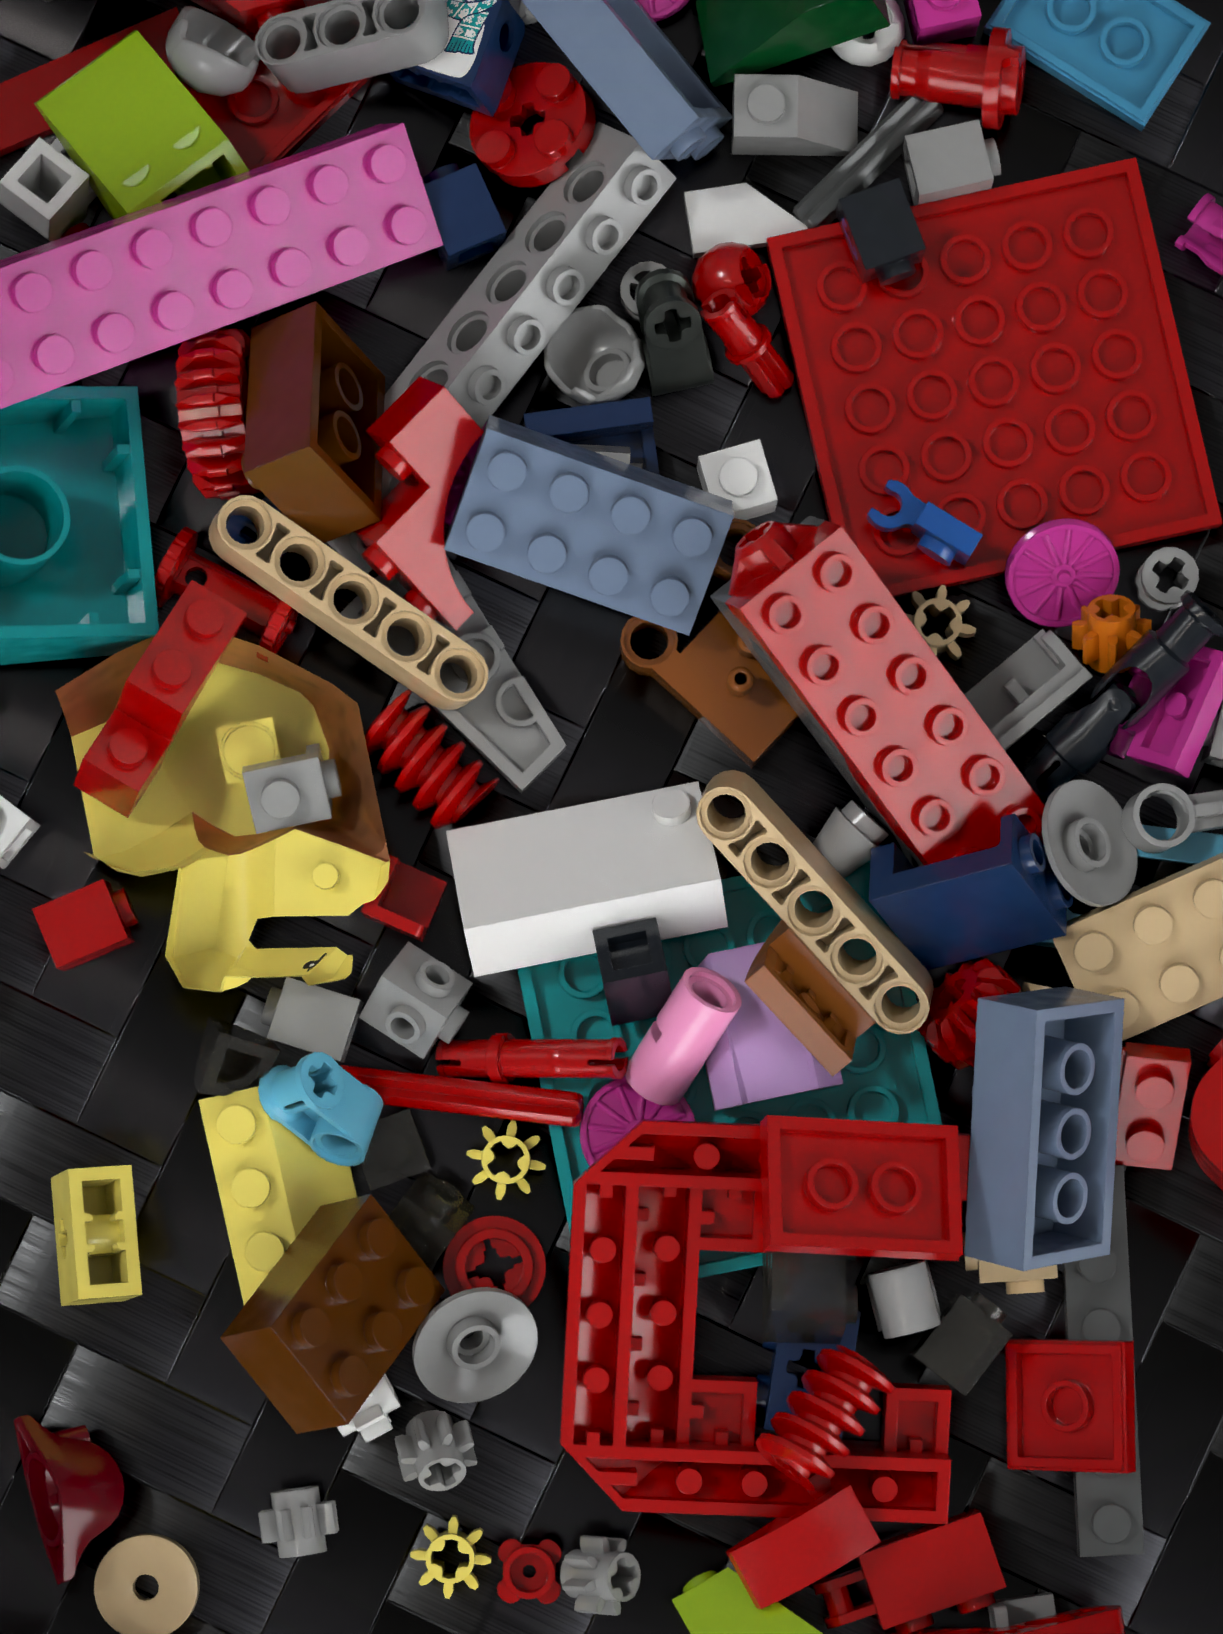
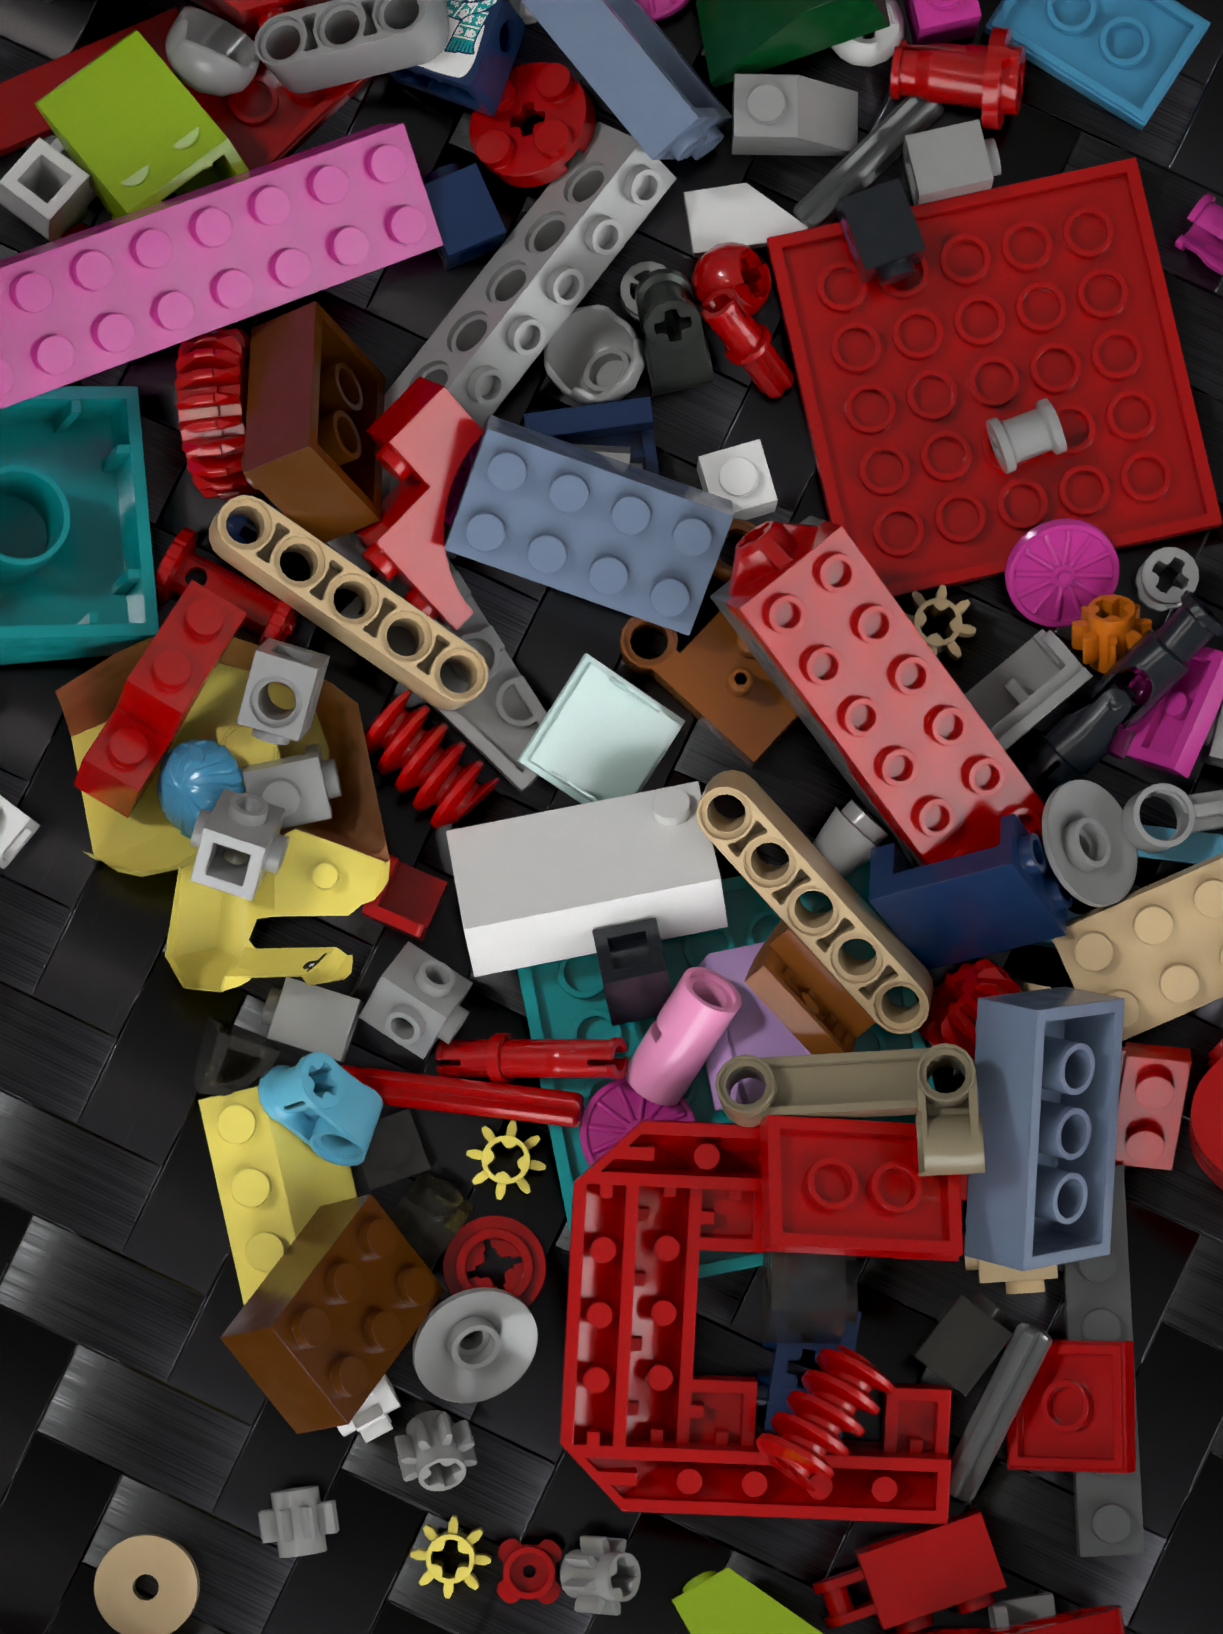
dark red hat [13,1415,124,1585] -> none
red brick [32,879,139,971] -> none
light yellow brick [51,1165,142,1306] -> none
red slope [726,1484,881,1609] -> none
light grey piece [864,1260,941,1339] -> none
blue plate [866,480,983,566] -> none
none -> dark azure hair [157,739,245,839]
none -> light grey brick [190,789,290,901]
none -> light grey brick [237,638,330,745]
none -> light aqua piece [517,653,685,804]
none -> dark tan piece [715,1043,986,1176]
none -> dark grey axle [949,1322,1052,1502]
none -> light grey bush [986,398,1067,474]

